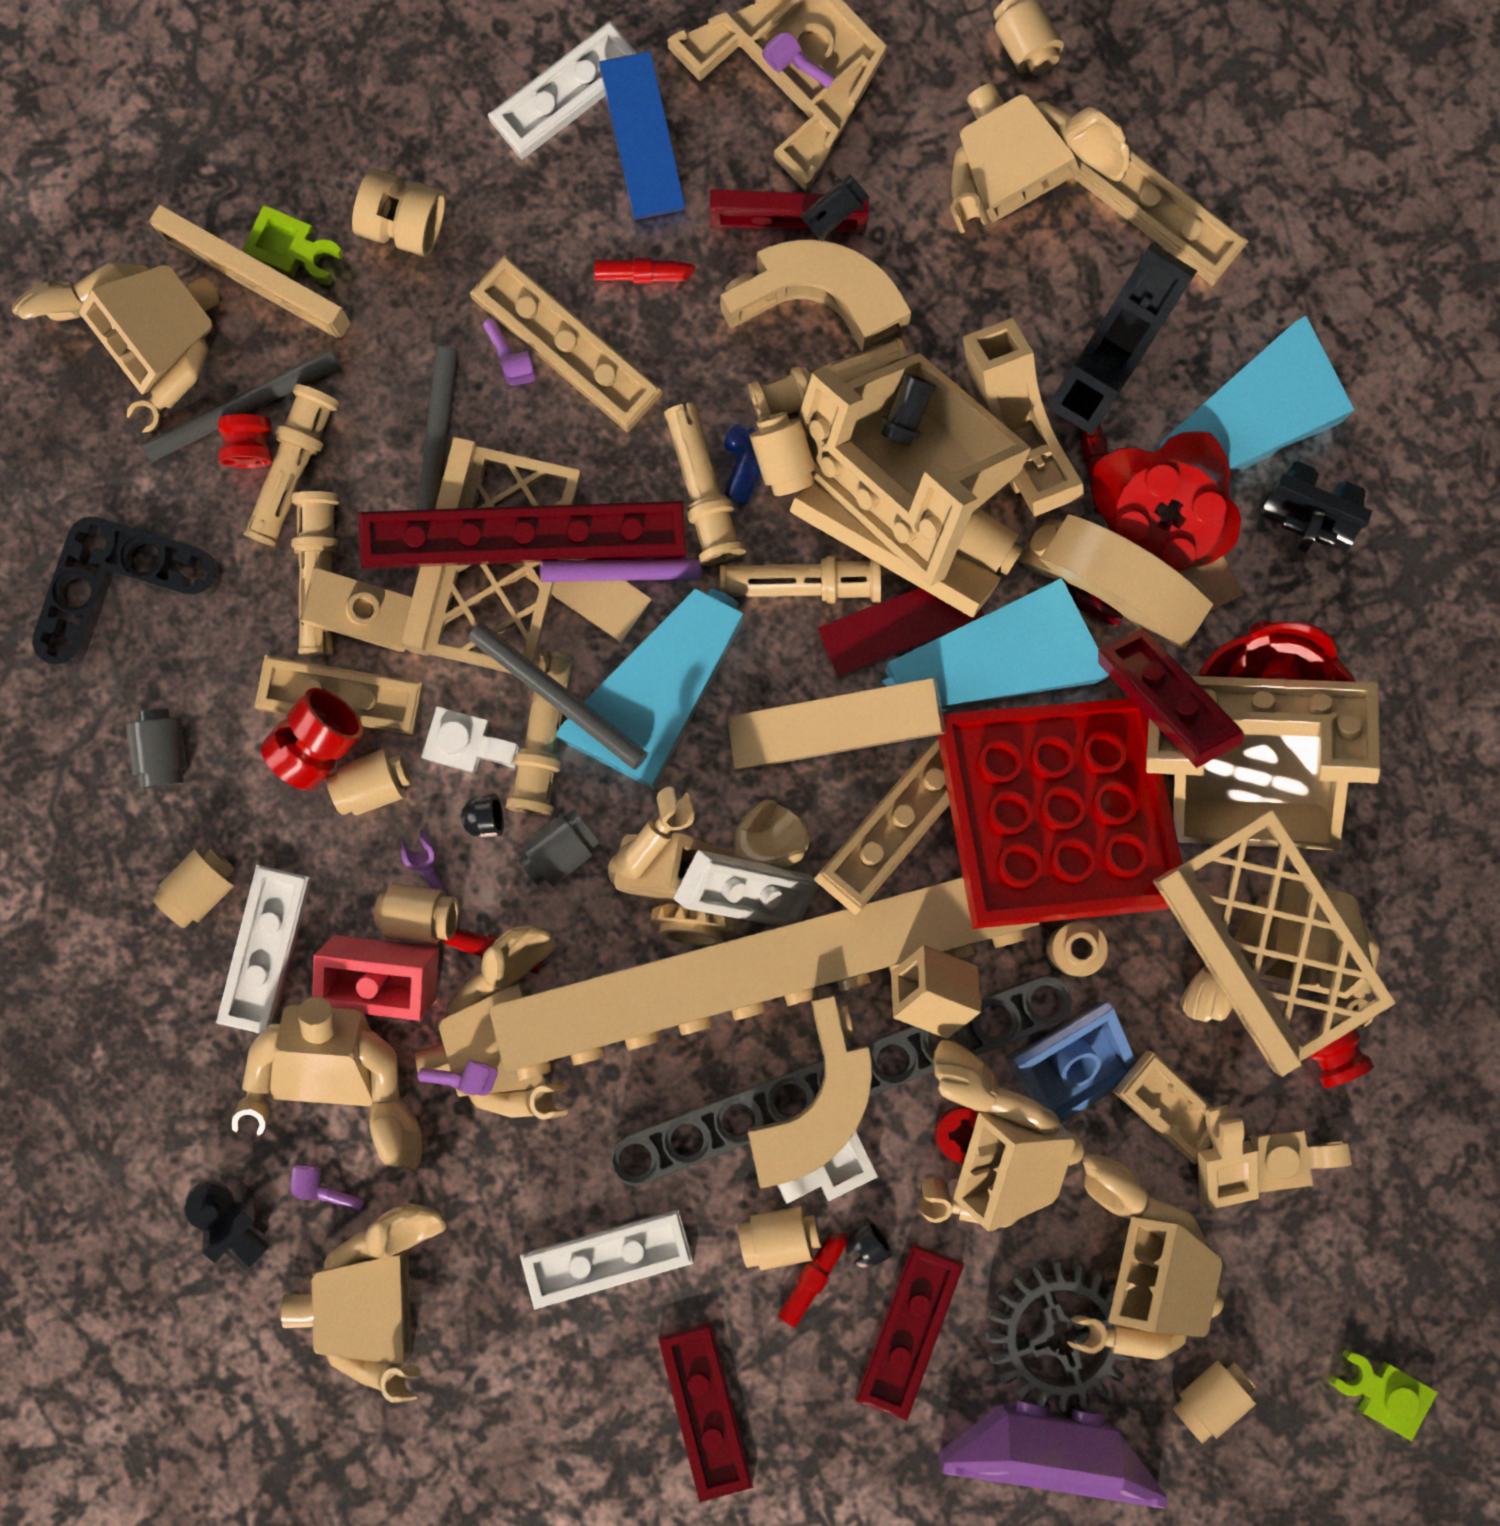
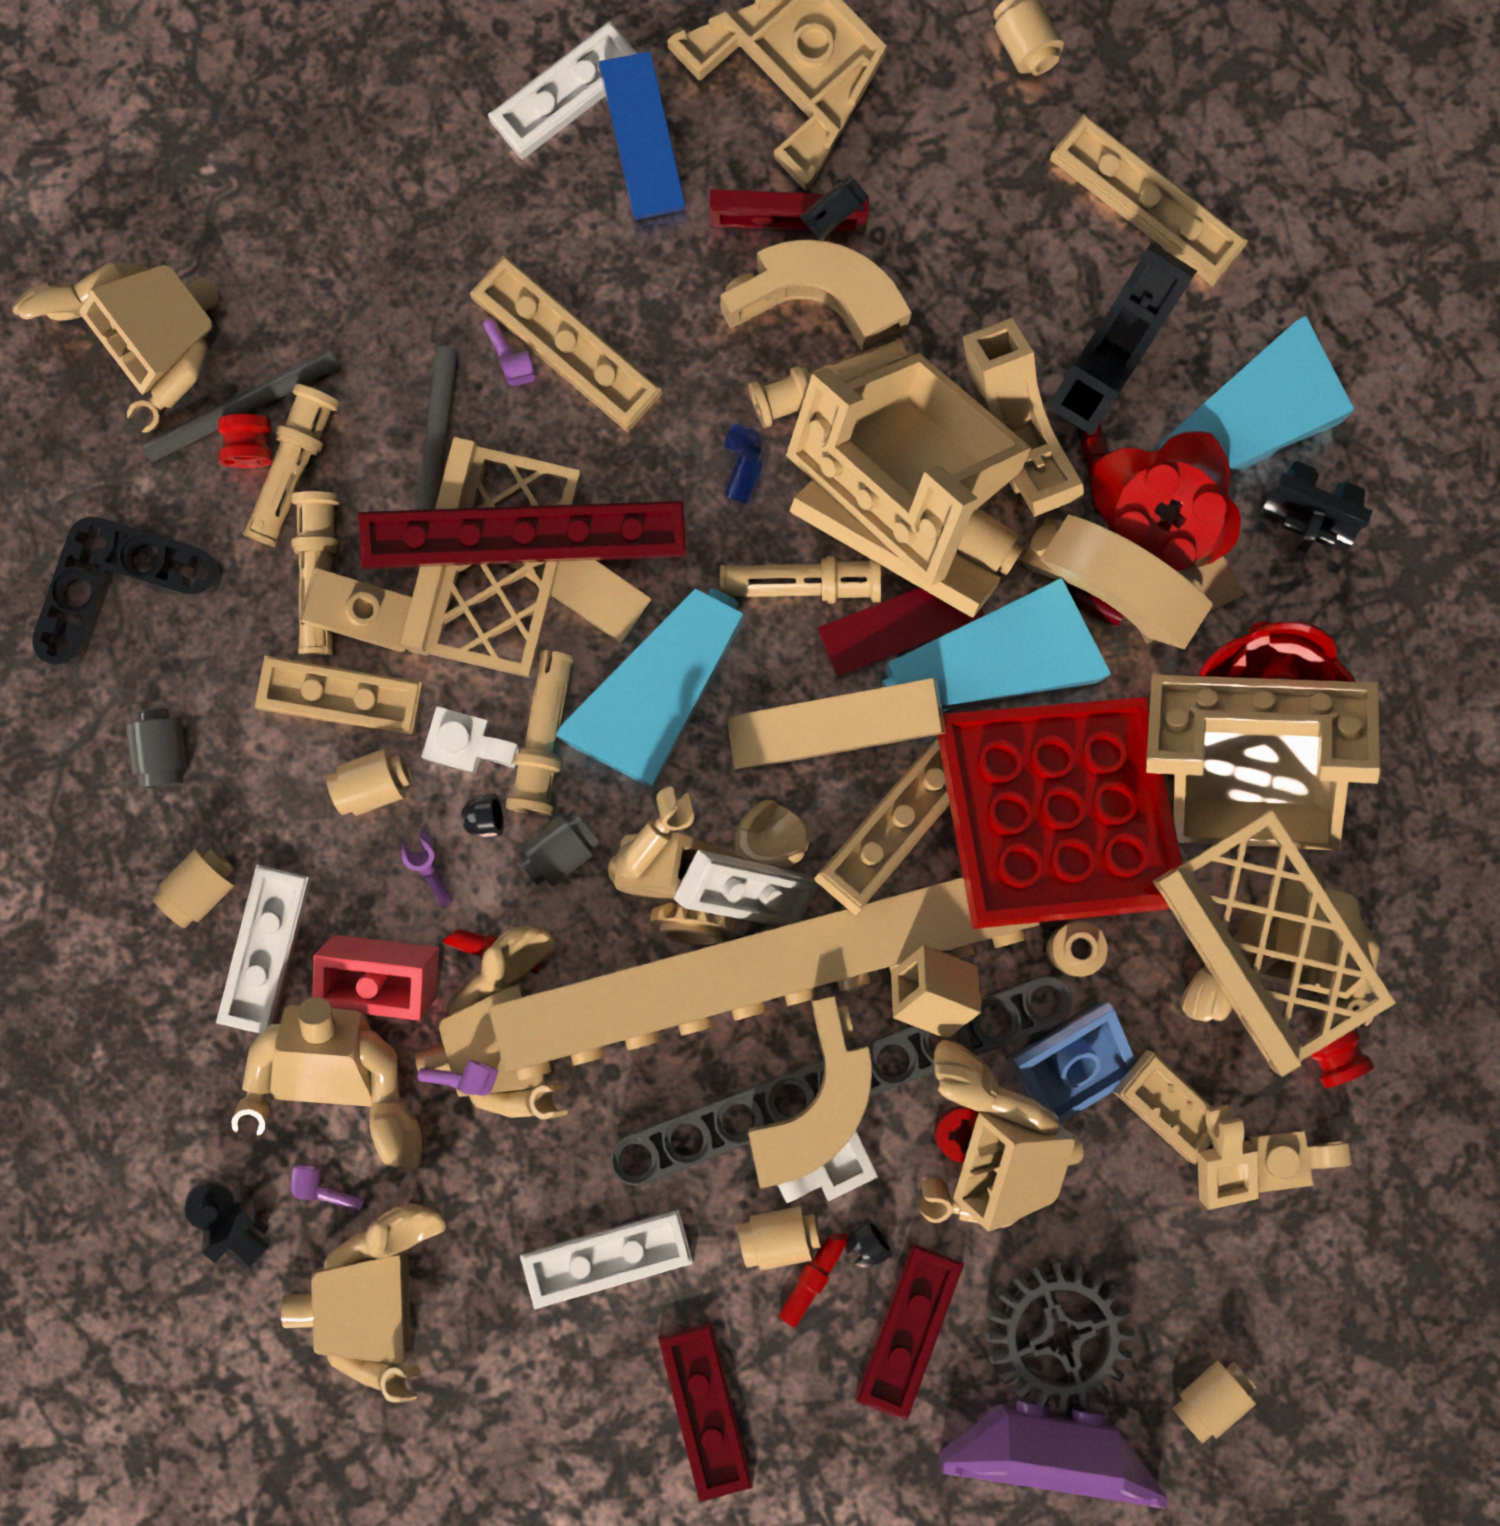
tan tile [150,205,351,339] -> none
lime plate [241,205,344,285] -> none
red wheel [260,687,364,791] -> none
tan wheel [352,168,446,257] -> none
tan brick [374,883,459,944] -> none
dark grey bar [469,623,648,770] -> none
medium lavender bar [540,558,701,582] -> none
red piece [594,257,695,284] -> none
tan pin [664,402,746,566] -> none
tan brick [749,412,816,496] -> none
medium lavender hand [762,32,835,88] -> none
black pin [880,373,936,446] -> none
tan torso [950,83,1131,233] -> none
tan torso [1067,1153,1224,1359] -> none
dark red tile [1098,628,1244,768] -> none
lime plate [1328,1350,1438,1441] -> none

